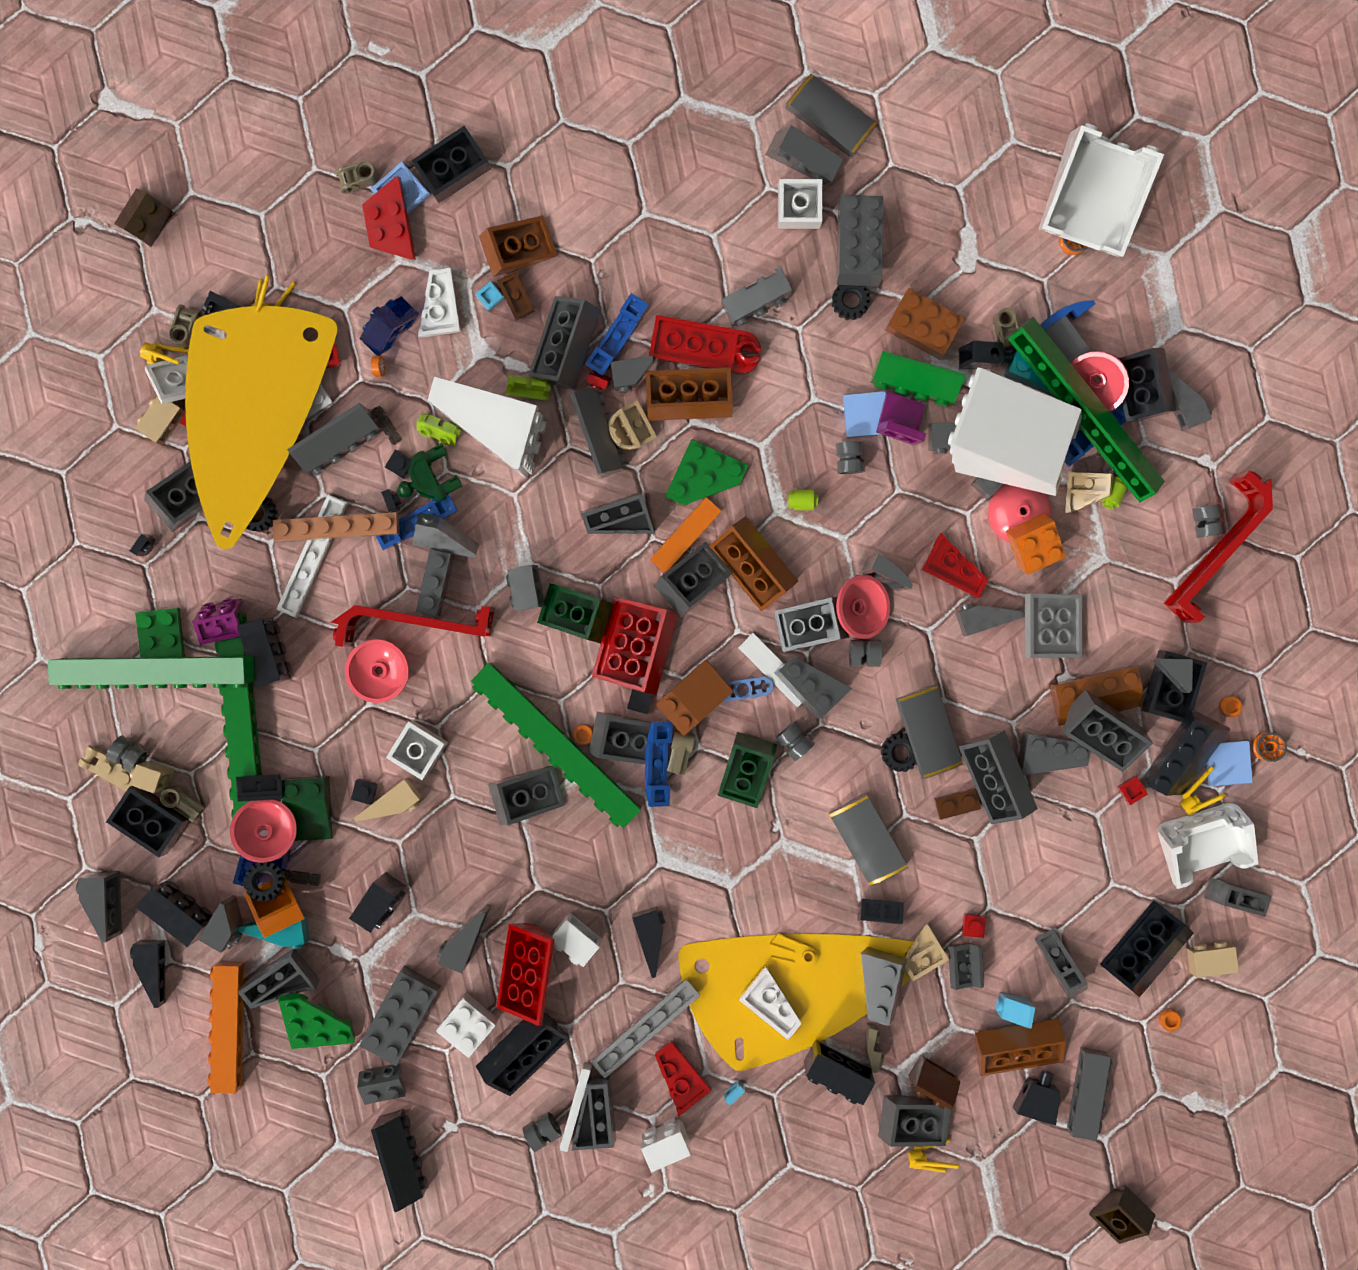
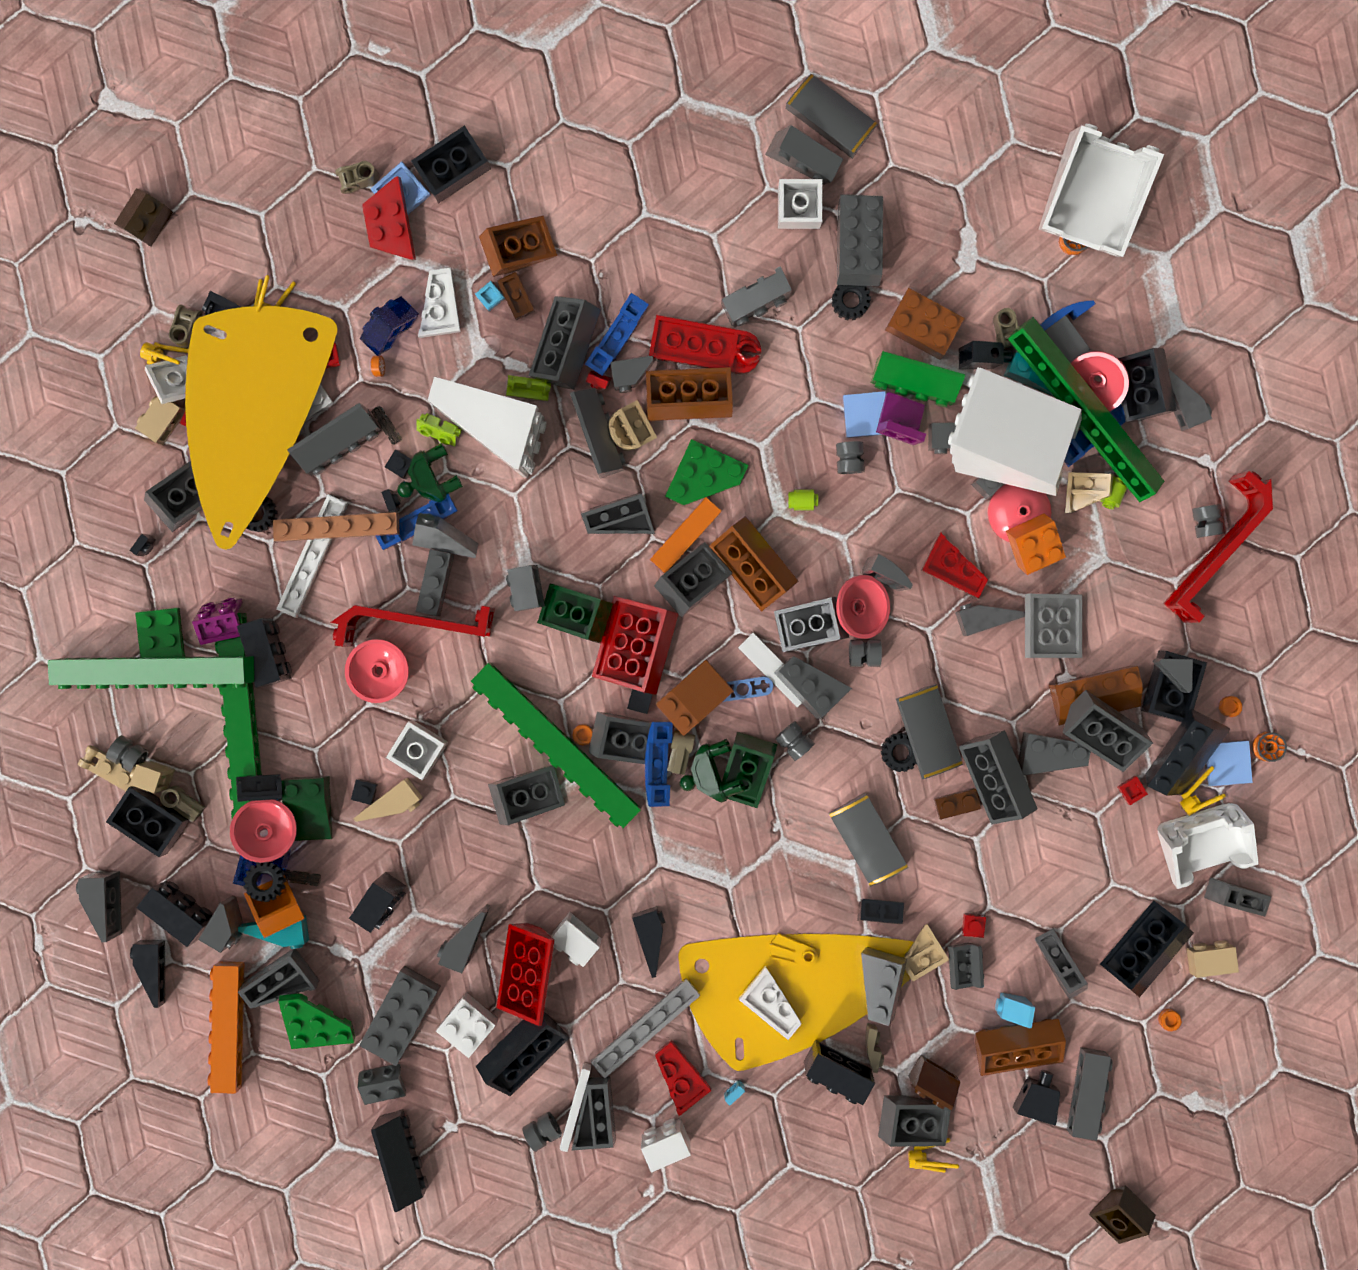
none -> dark green connector [680,739,745,803]

